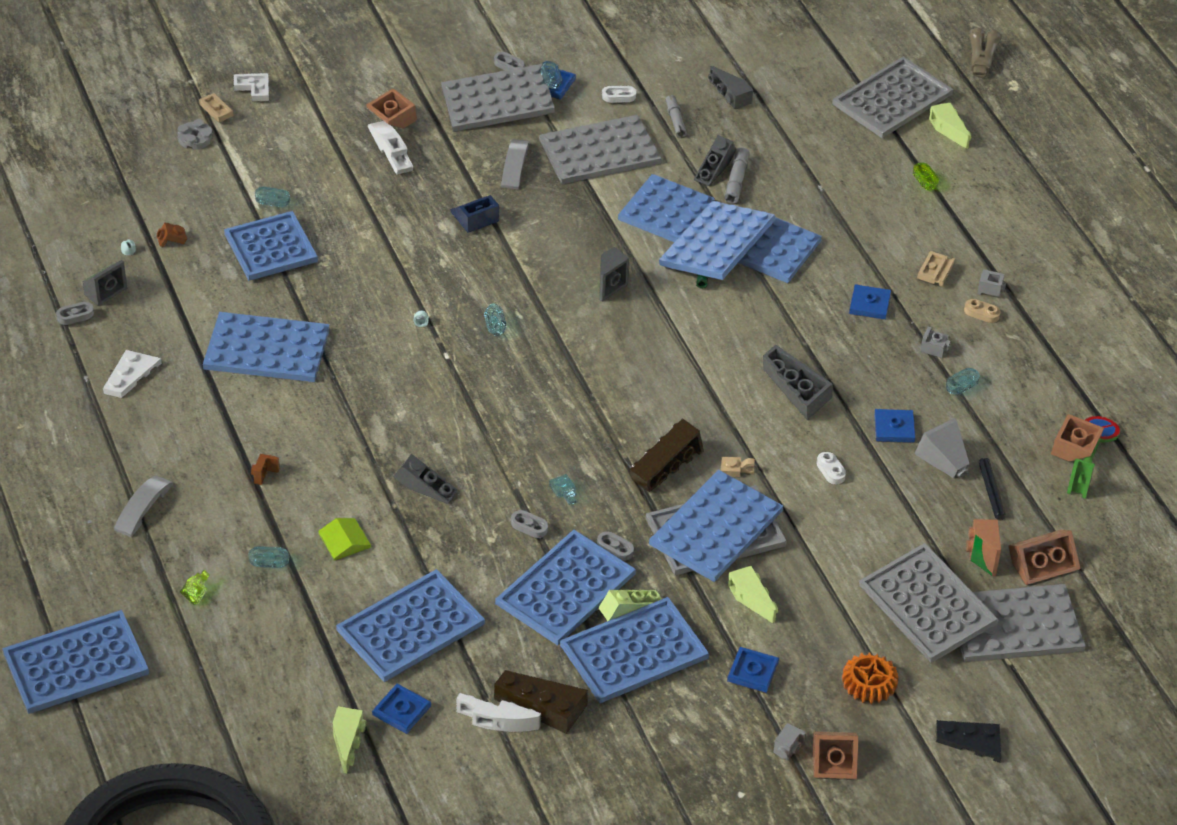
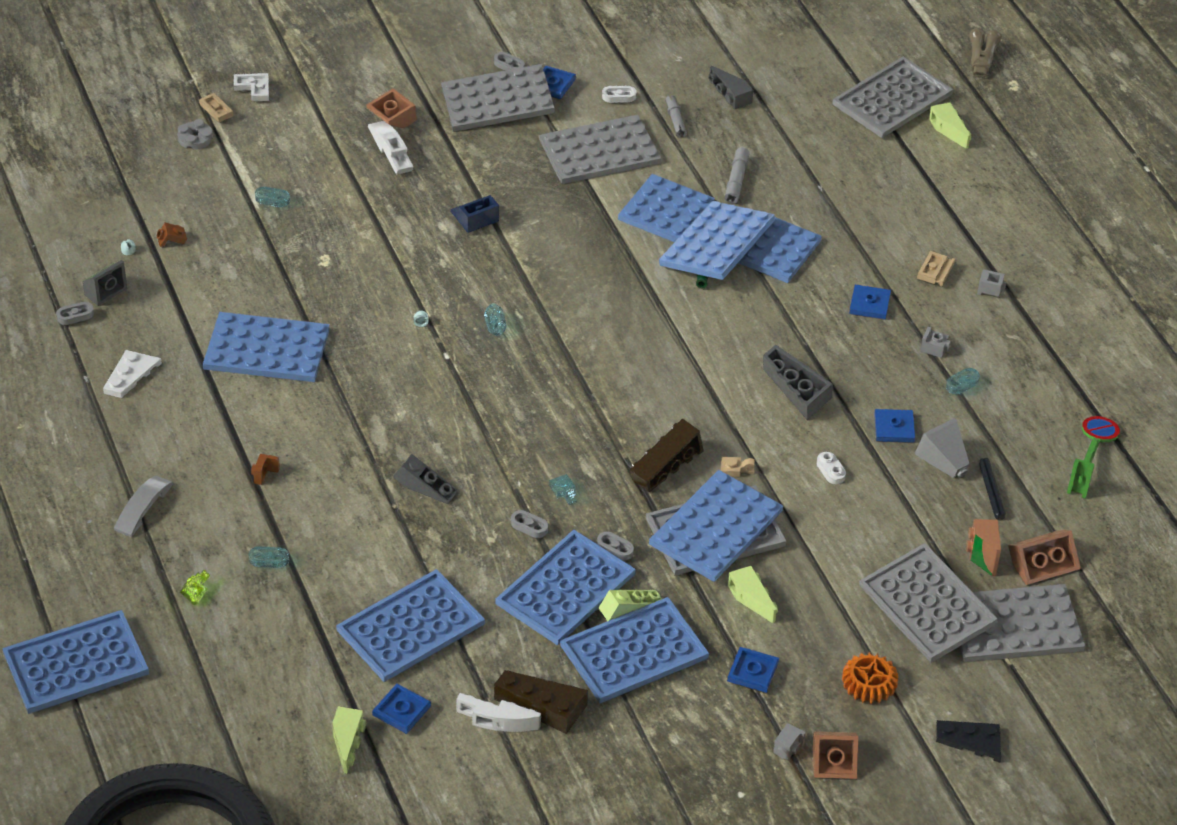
medium blue plate [224,211,318,281] -> none
lime slope [318,518,371,561] -> none
light grey slope [501,139,530,190] -> none
clear light blue plate [540,61,562,89] -> none
dark grey slope [599,247,629,301] -> none
dark grey slope [694,135,737,187] -> none
clear neon green plate [913,162,939,191] -> none
tan plate [964,299,1001,323] -> none
nougat slope [1051,414,1104,461] -> none

